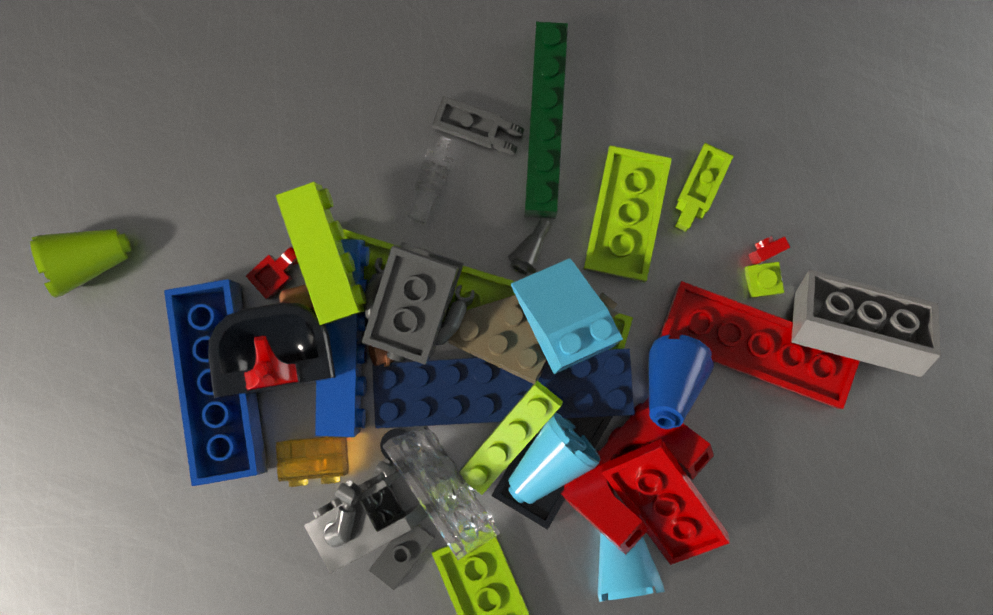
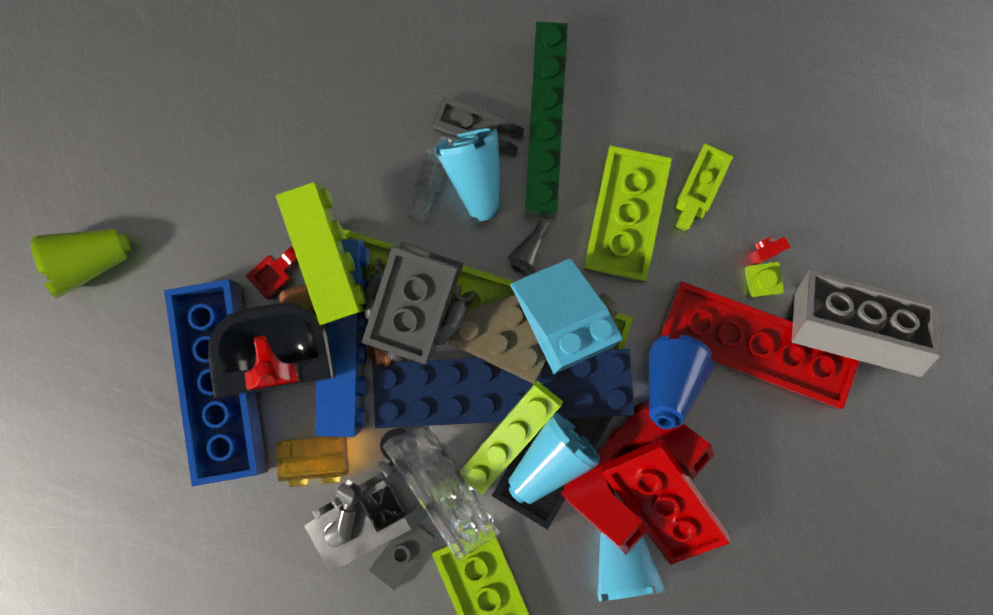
none -> medium azure cone [434,128,501,221]

